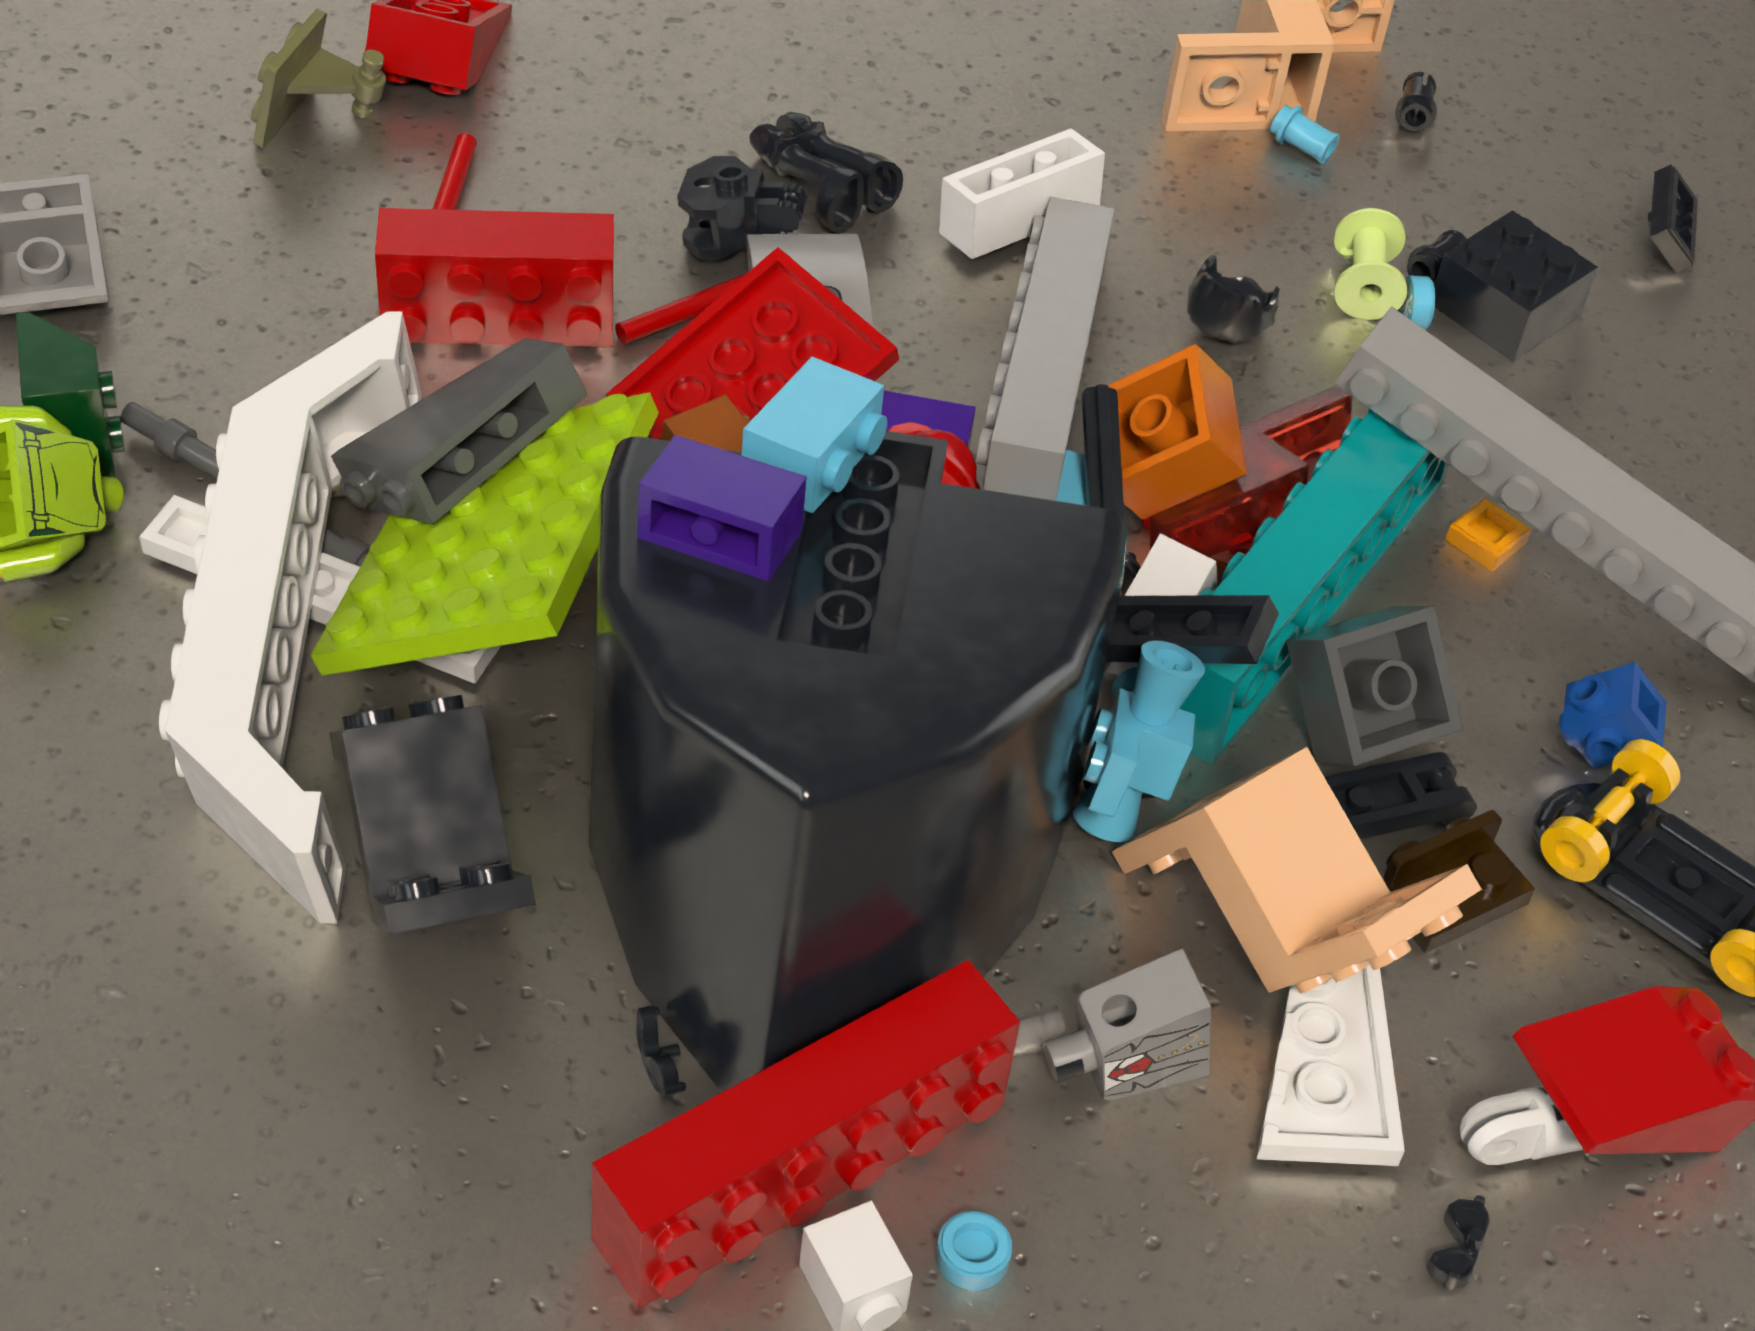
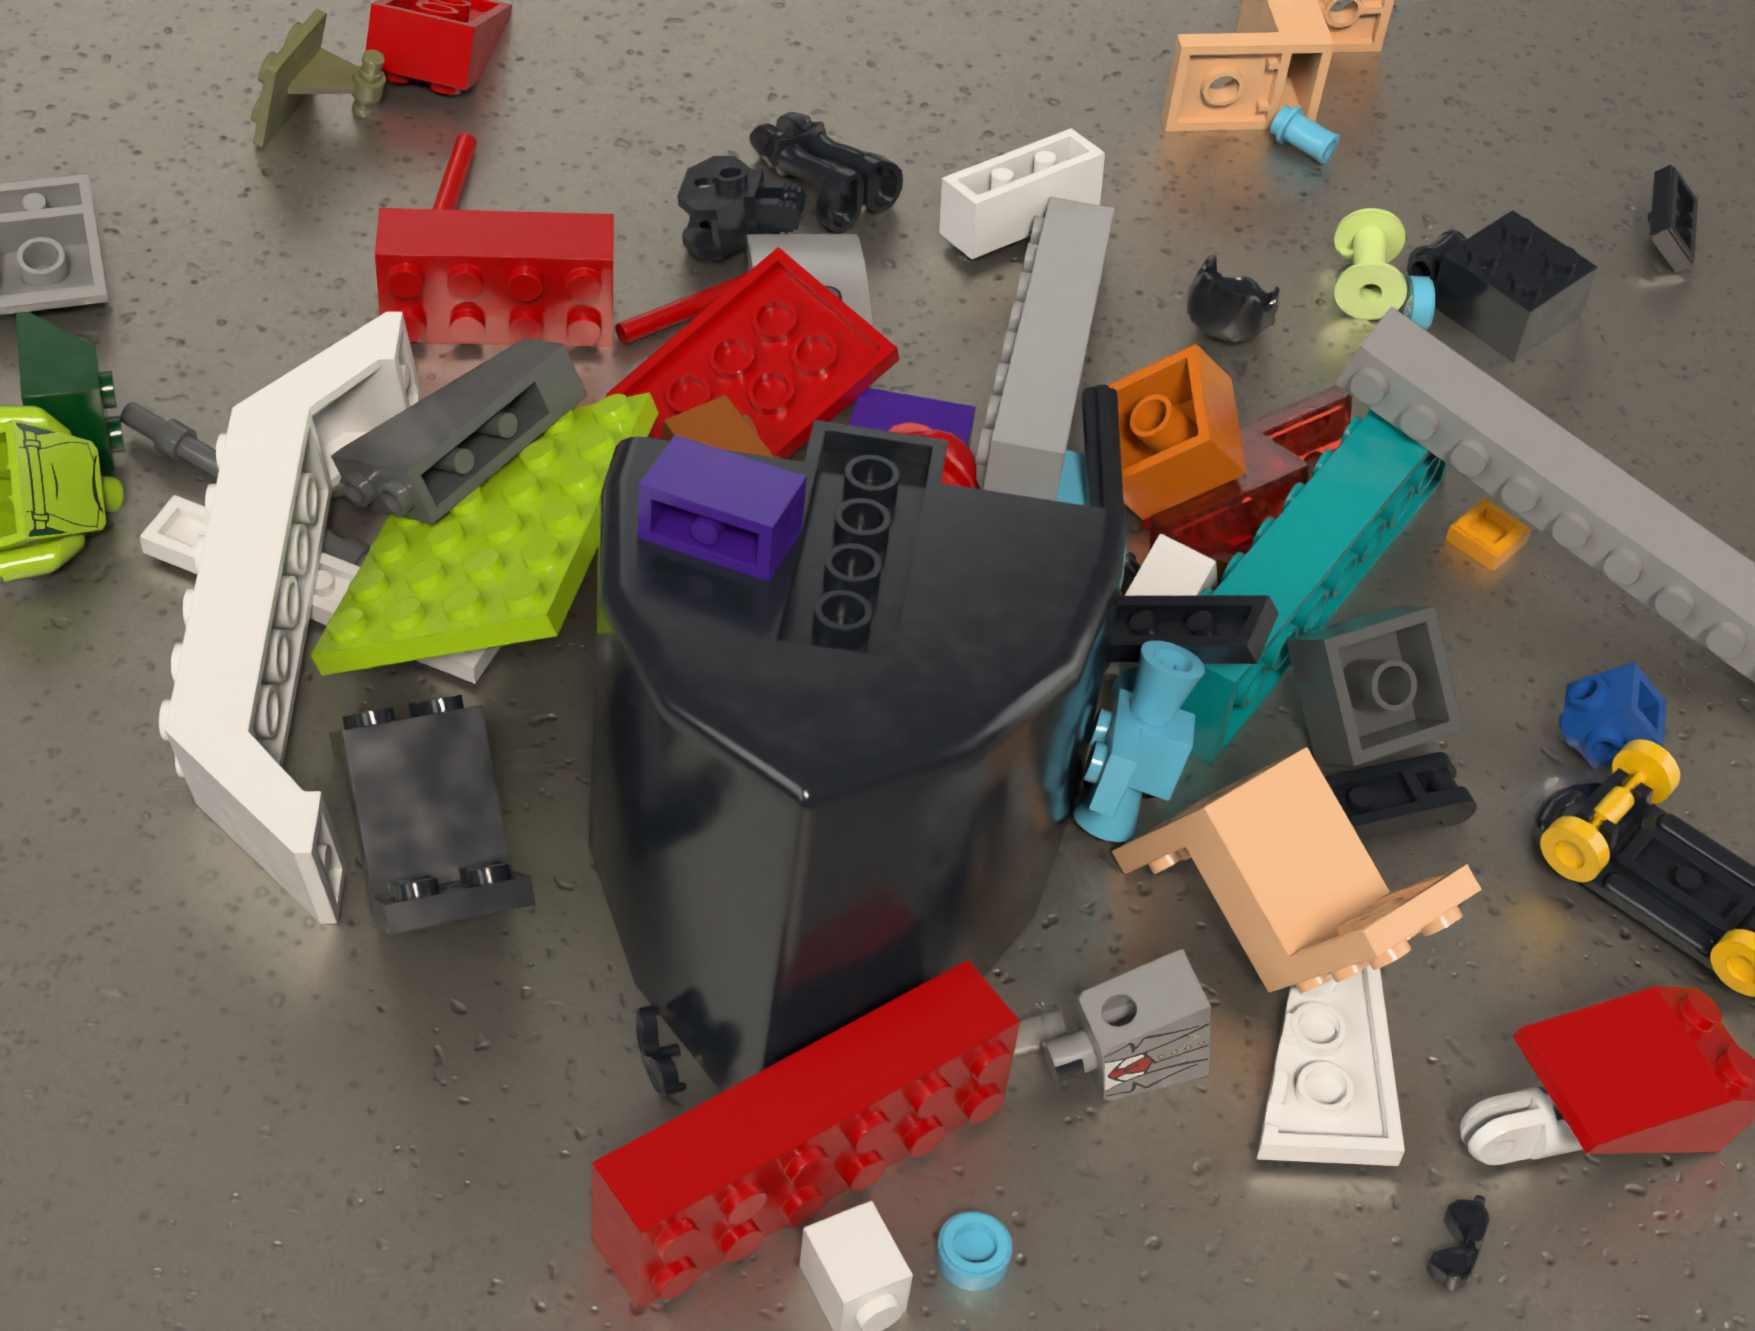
medium azure brick [741,357,887,513] -> none
dark brown bracket [1383,809,1535,954] -> none
black pin [1395,72,1437,131] -> none

